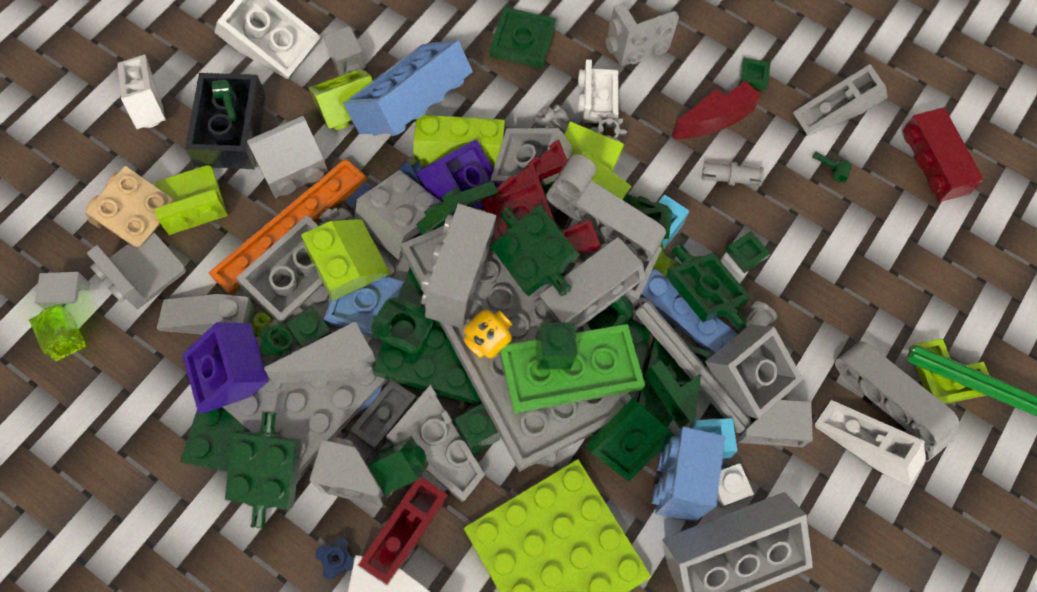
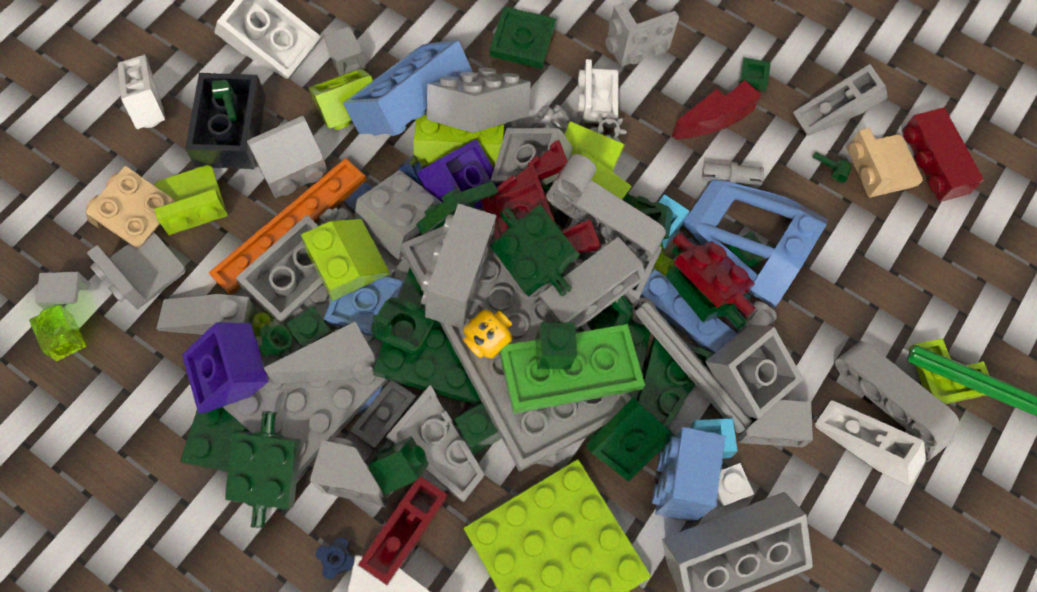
dark green slope [642,360,701,428] -> none
none -> light grey brick [427,68,531,133]
none -> dark red plate [673,233,756,317]
none -> medium blue windscreen [683,180,828,308]
none -> tan bracket [847,128,923,198]

